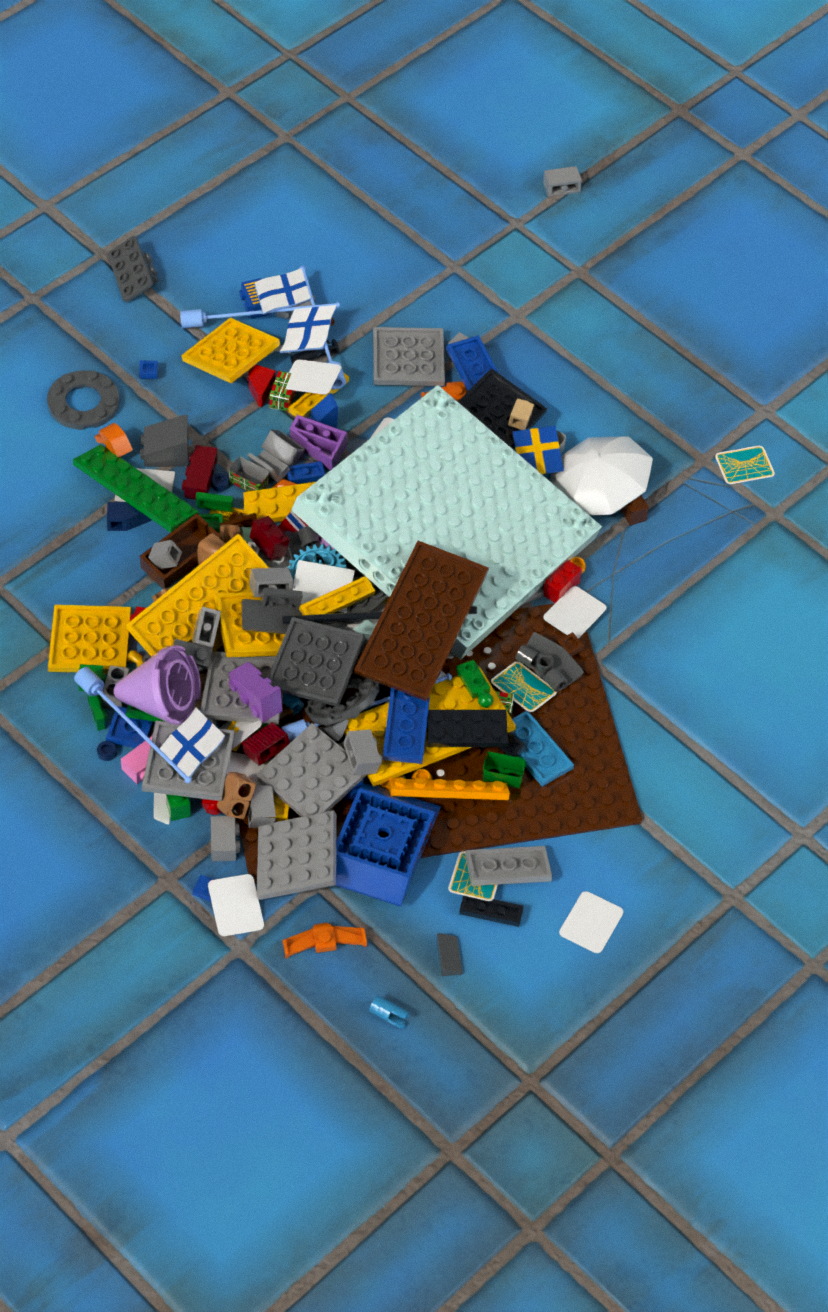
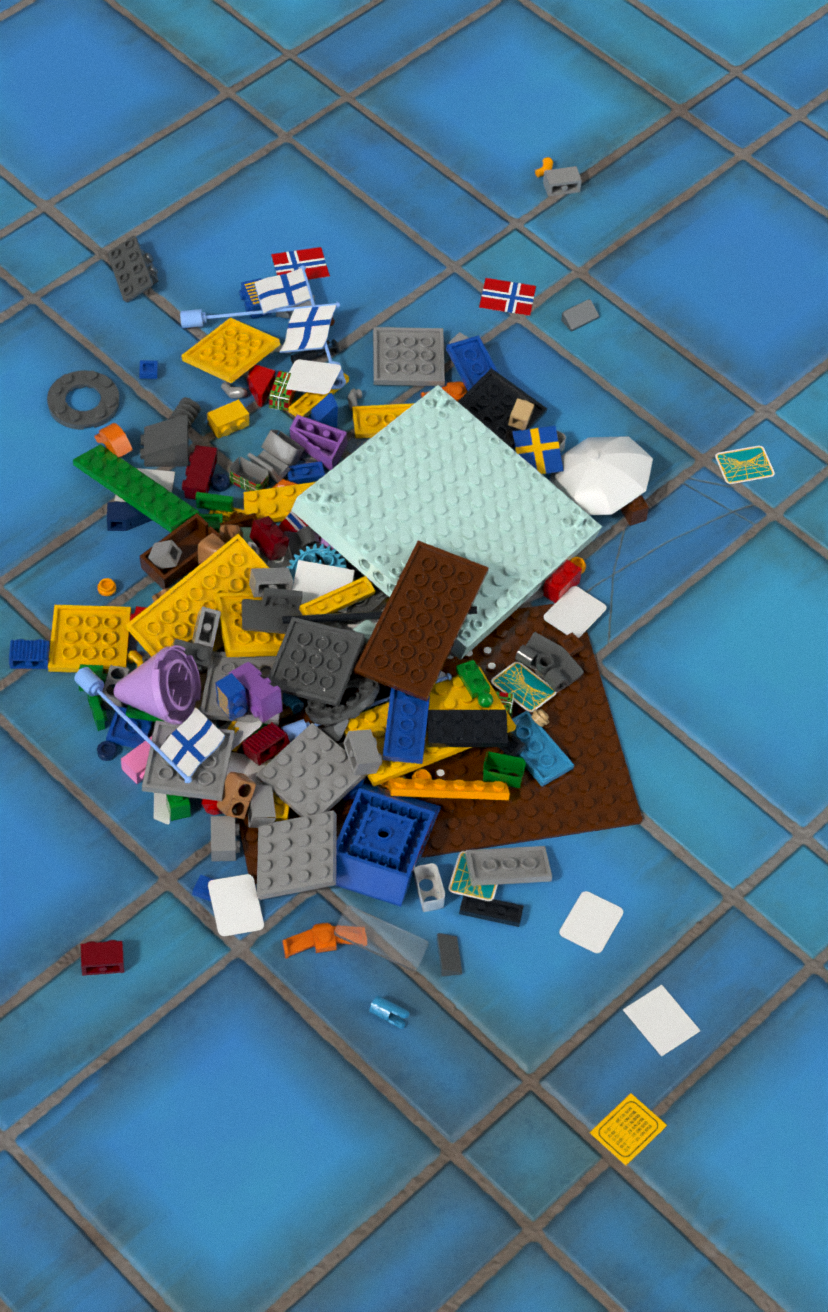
none -> blue brick [9,639,50,669]
none -> dark red brick [80,940,124,976]
none -> light orange plate [97,578,116,596]
none -> dark grey piece [169,397,201,428]
none -> yellow brick [207,399,249,439]
none -> blue brick [215,673,248,721]
none -> light grey arm [221,381,247,399]
none -> red sticker [271,247,330,280]
none -> clear piece [334,905,428,971]
none -> light grey arm [348,388,362,411]
none -> yellow plate [352,403,415,439]
none -> white piece [414,863,445,912]
none -> sticker [479,278,536,316]
none -> tan plate [531,709,549,727]
none -> light orange arm [535,157,553,178]
none -> slope [561,299,599,332]
none -> yellow sticker [589,1093,667,1166]
none -> white sticker [623,985,700,1057]

